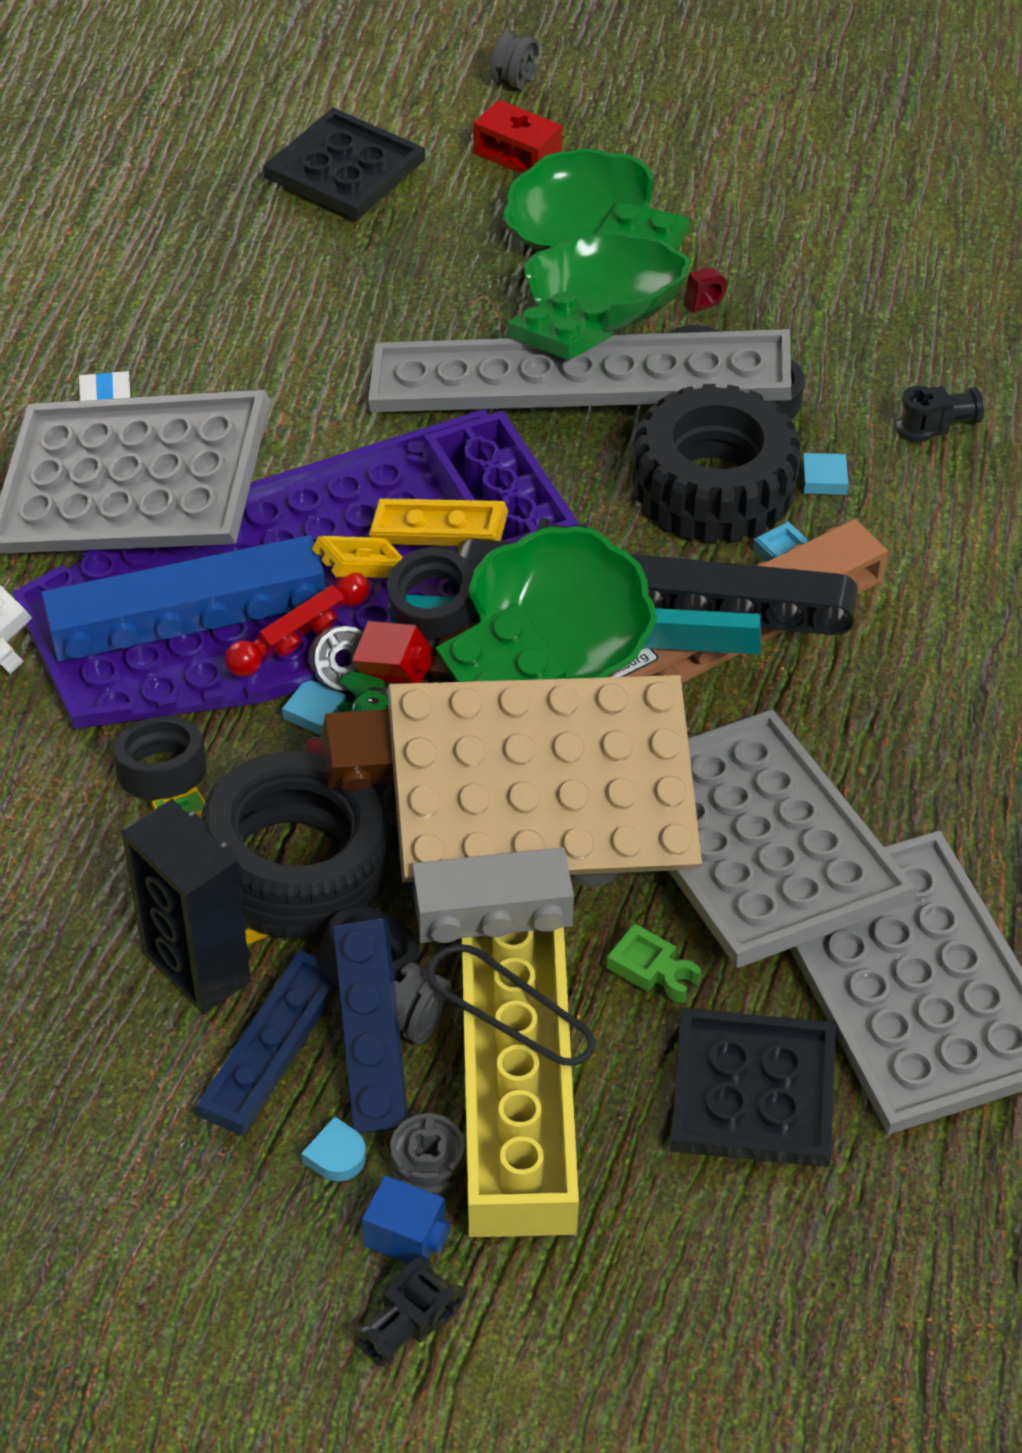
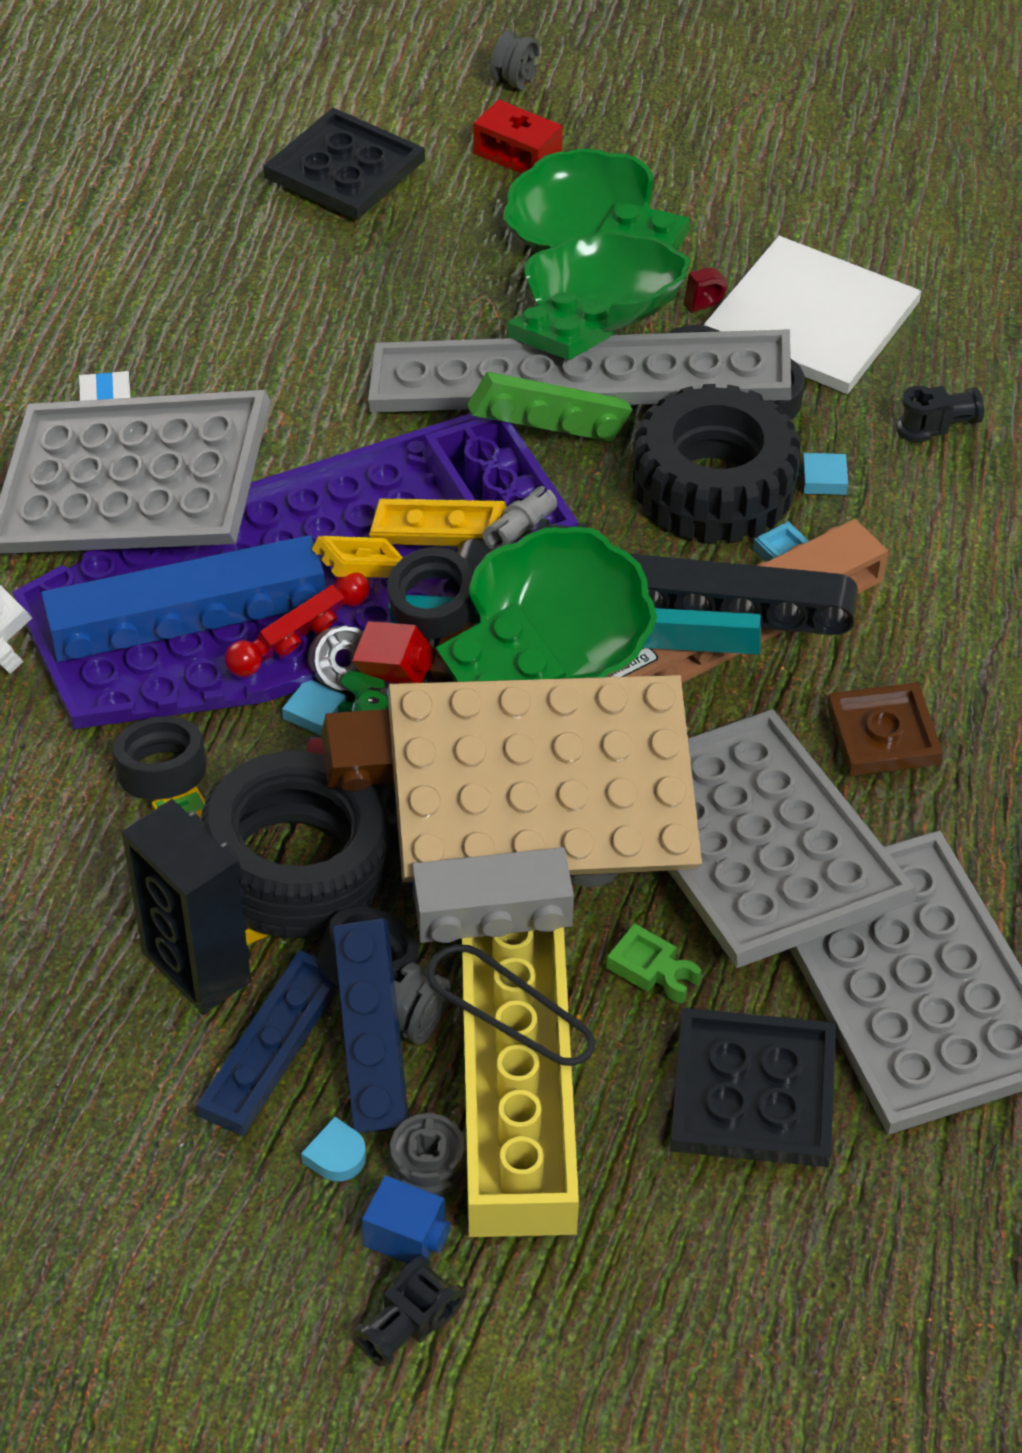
none -> bright green plate [467,371,633,442]
none -> light grey pin [483,486,557,550]
none -> white tile [703,236,921,394]
none -> reddish brown plate [827,682,943,776]

